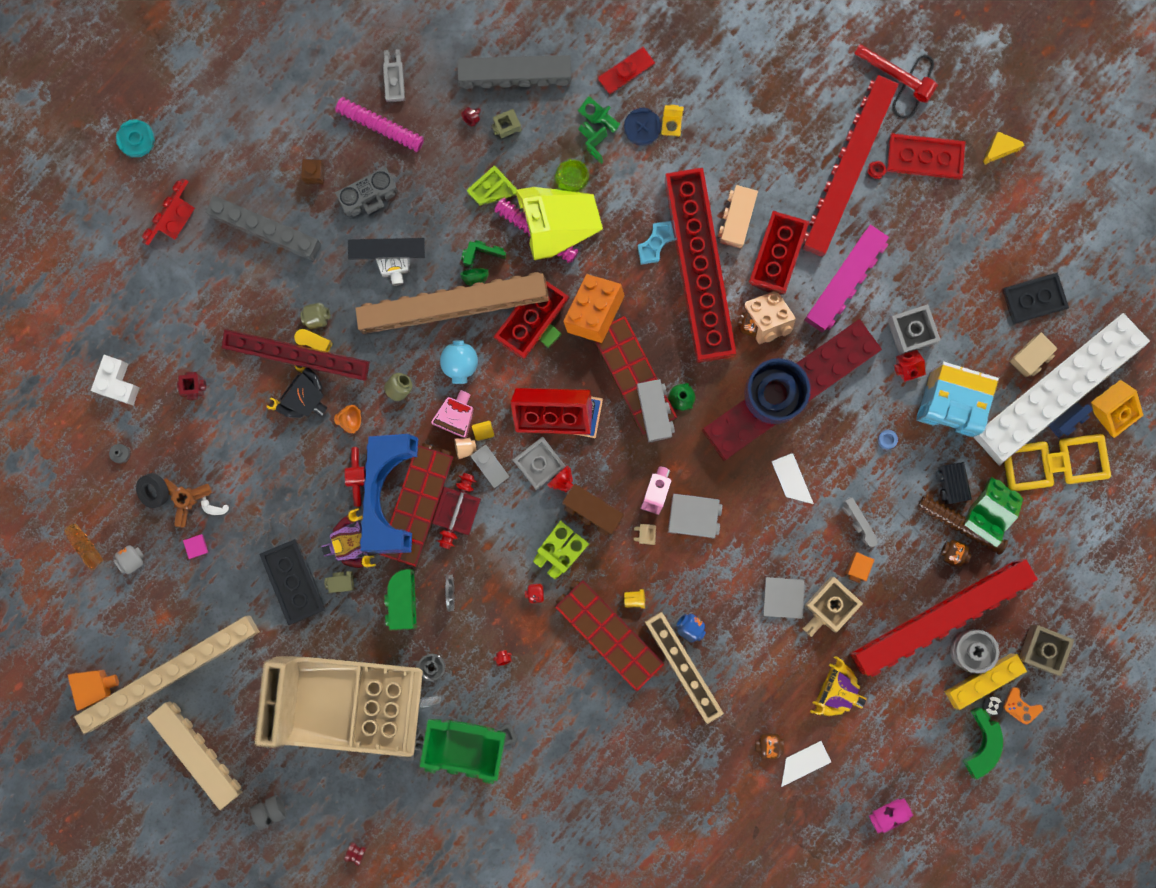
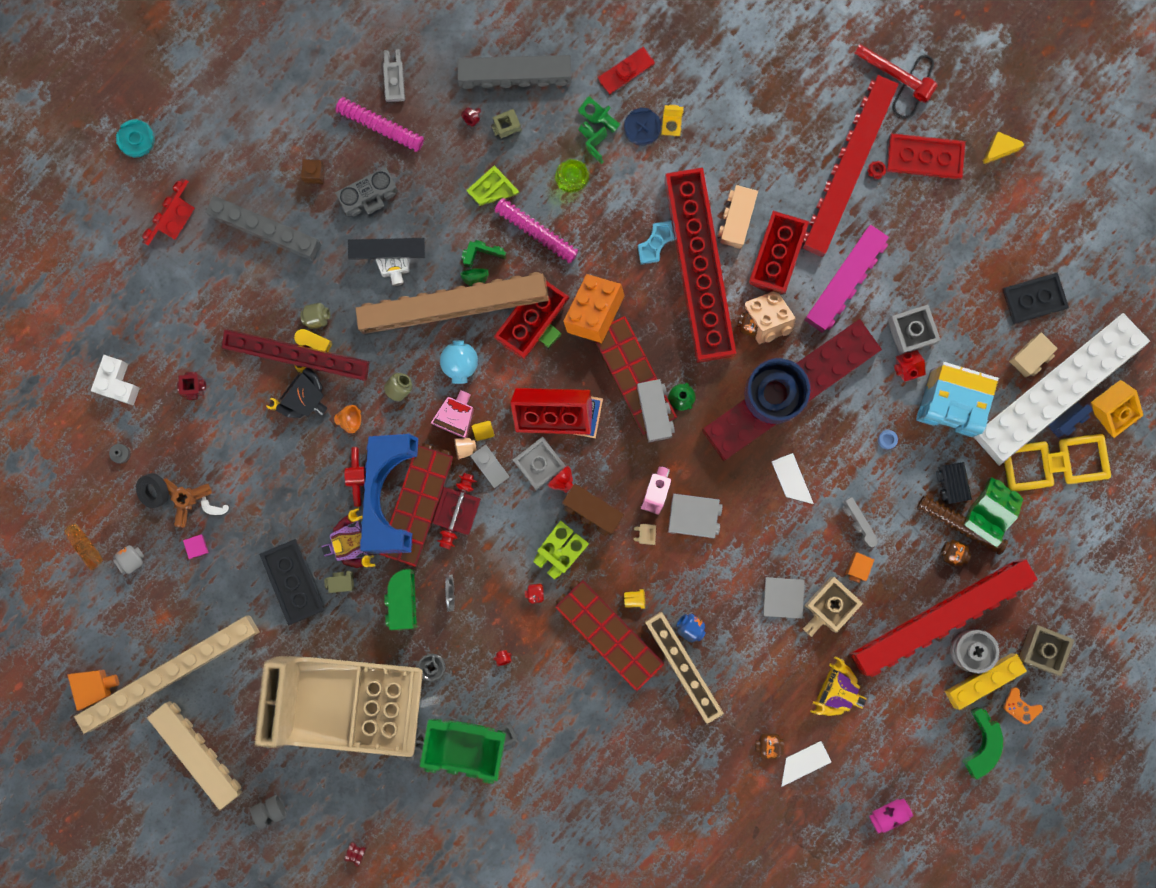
neon yellow wedge [516,187,603,260] -> none
black tile [982,695,1003,716] -> none

